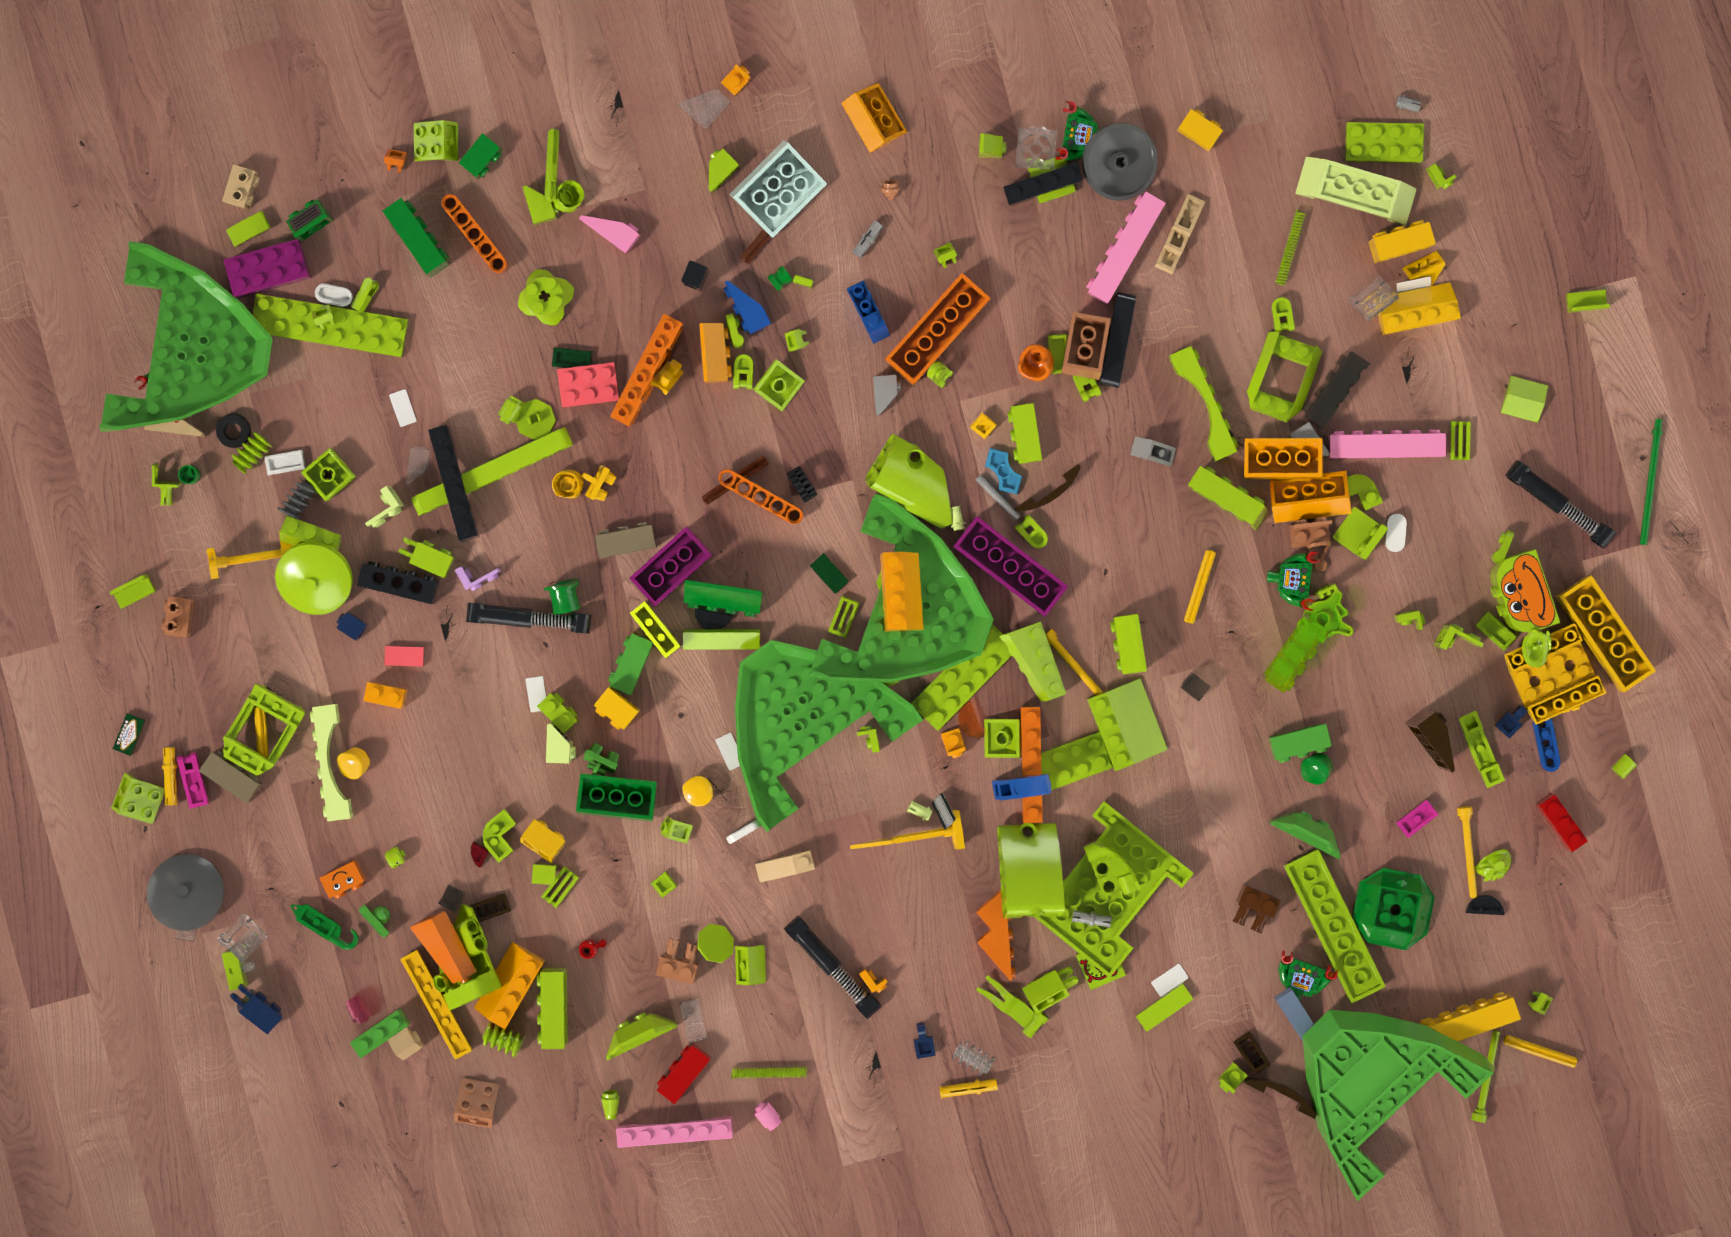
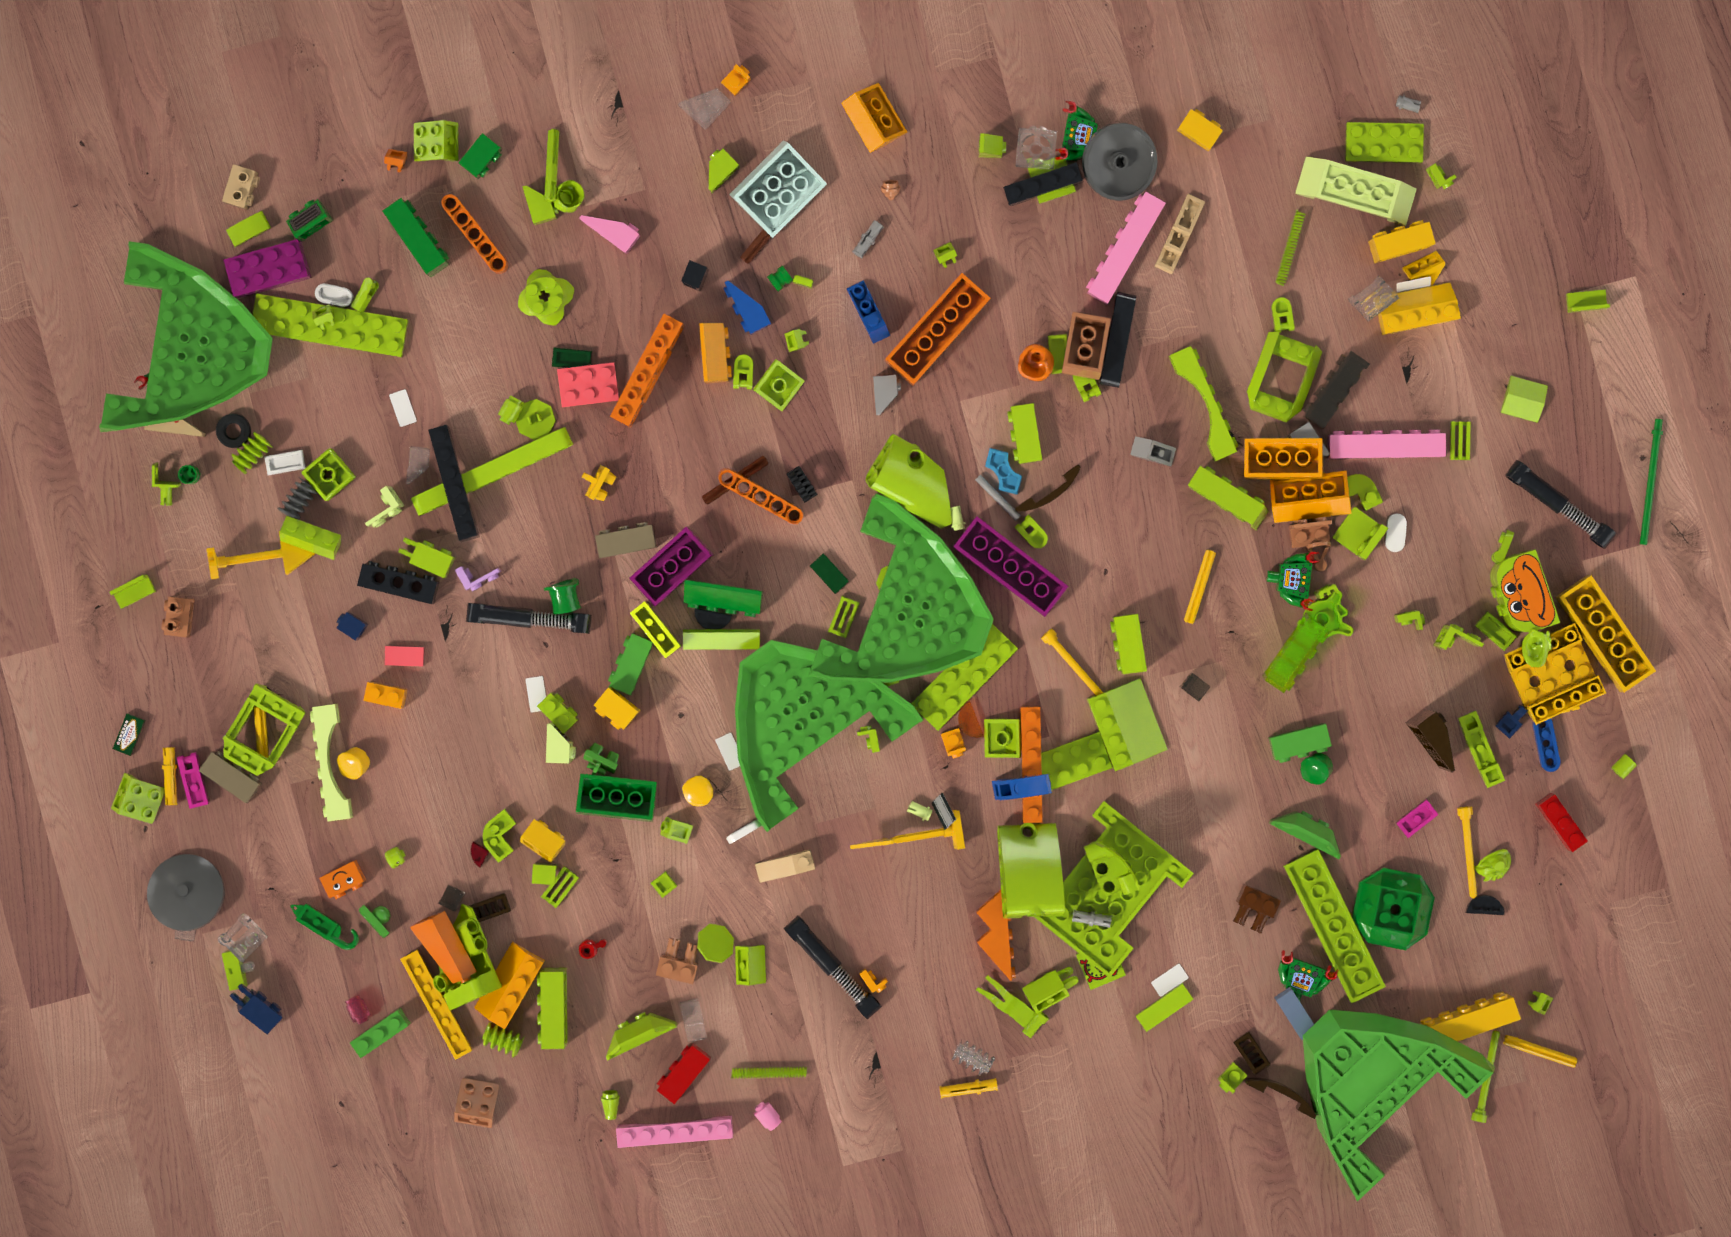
lime dish [275,541,353,615] -> none
tan brick [388,1027,424,1061] -> none
yellow hair [552,469,584,499] -> none
yellow hips [651,359,684,395] -> none
lime plate [725,313,744,348] -> none
light orange slope [880,552,923,632] -> none
dark blue plate [913,1022,936,1059] -> none
lime plate [927,361,953,389] -> none
yellow tile [970,412,997,439] -> none
lime wedge [999,622,1066,702] -> none

